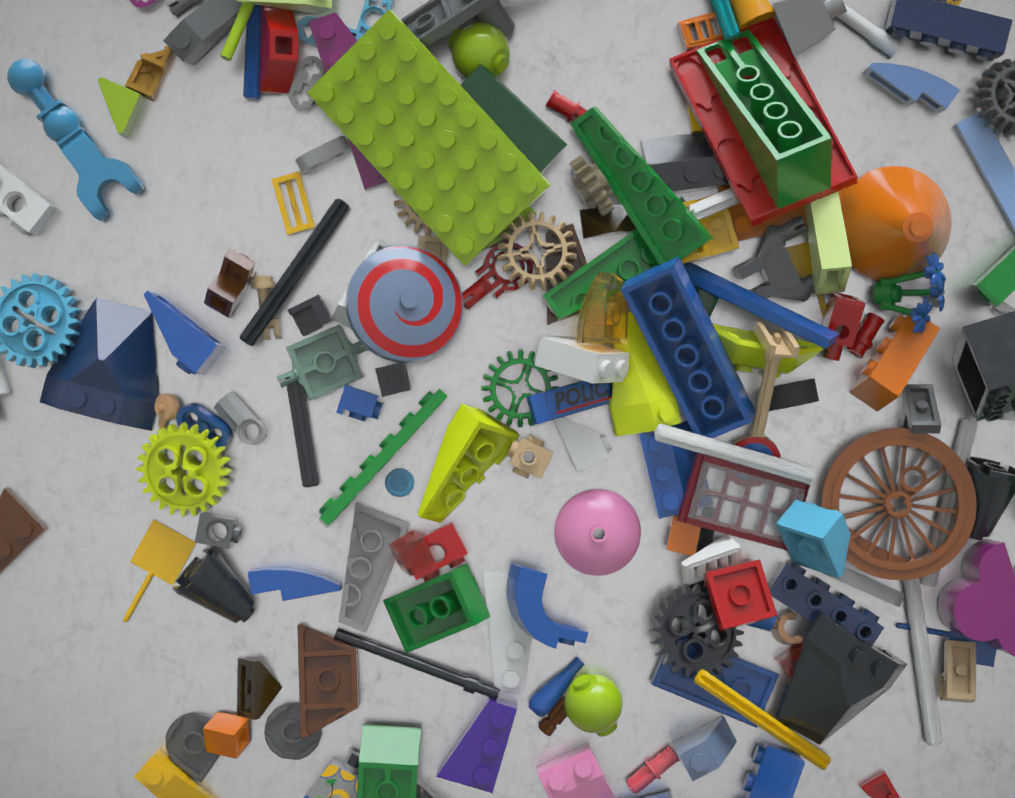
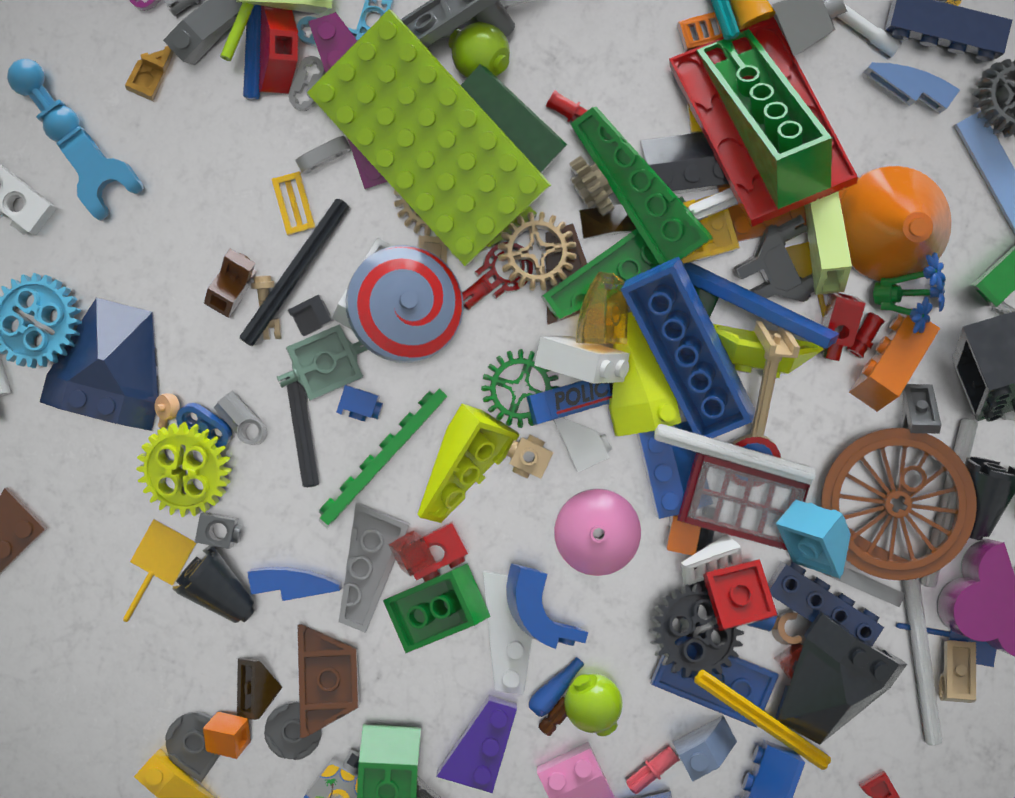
lime slope [97,77,146,138] -> none
blue slope [144,290,226,375] -> none
black bar [334,628,500,700] -> none
black brick [375,363,412,397] -> none
dark azure tile [385,468,414,497] -> none
black tyre [769,378,819,411] -> none

